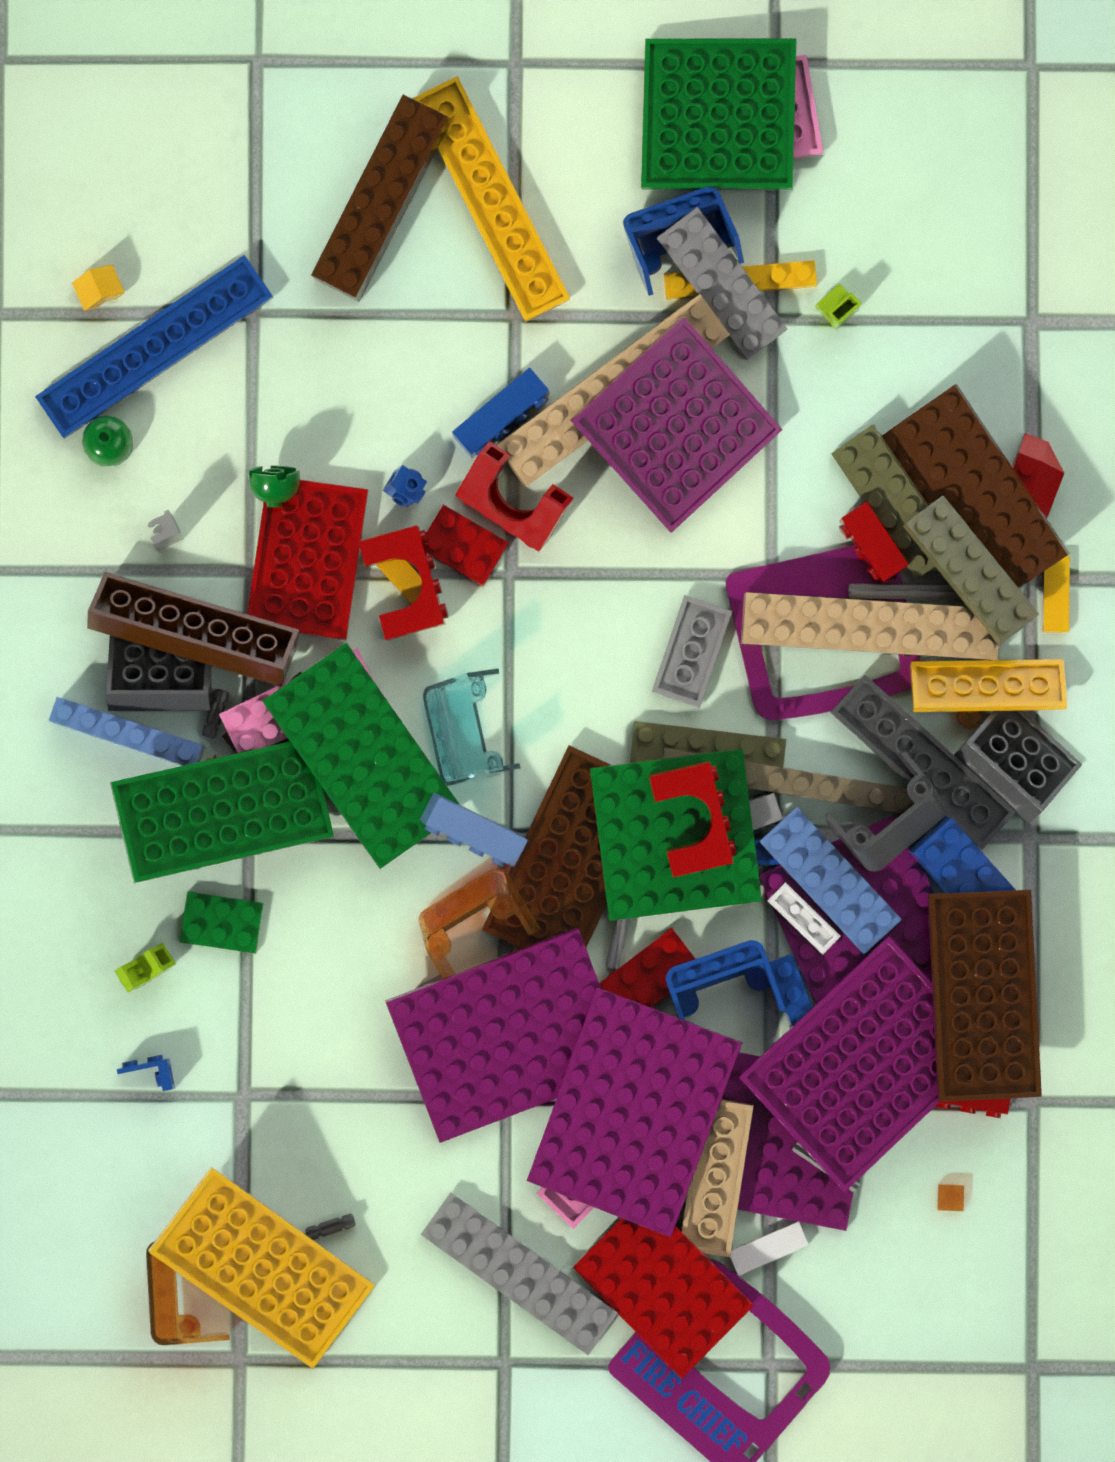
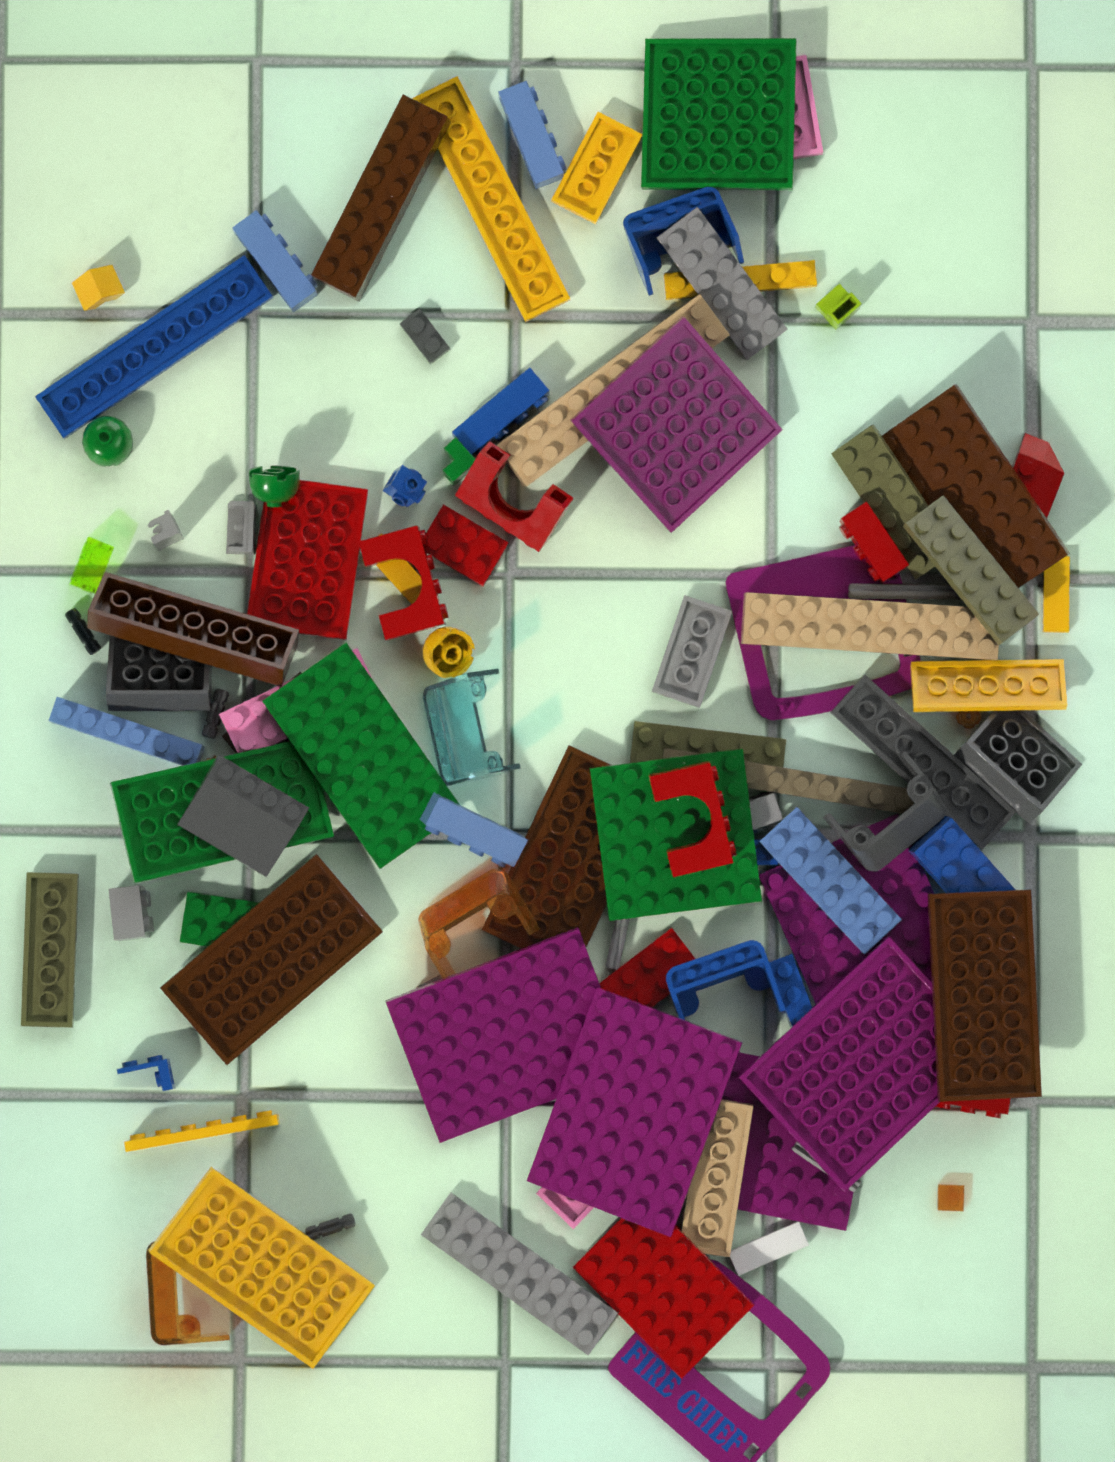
lime brick [115,943,176,992] -> none
white tile [768,882,840,955] -> none
none -> olive plate [21,872,79,1028]
none -> black axle [65,608,101,655]
none -> clear neon green hinge [68,537,114,594]
none -> light grey brick [108,885,154,941]
none -> yellow plate [124,1110,280,1152]
none -> reddish brown plate [160,854,383,1065]
none -> dark grey slope [177,755,309,877]
none -> light grey hinge [226,501,256,555]
none -> medium blue brick [232,210,318,313]
none -> dark grey plate [400,308,450,365]
none -> yellow cylinder [423,626,475,679]
none -> green piece [443,437,475,486]
none -> medium blue brick [498,81,567,189]
none -> yellow plate [551,112,643,224]

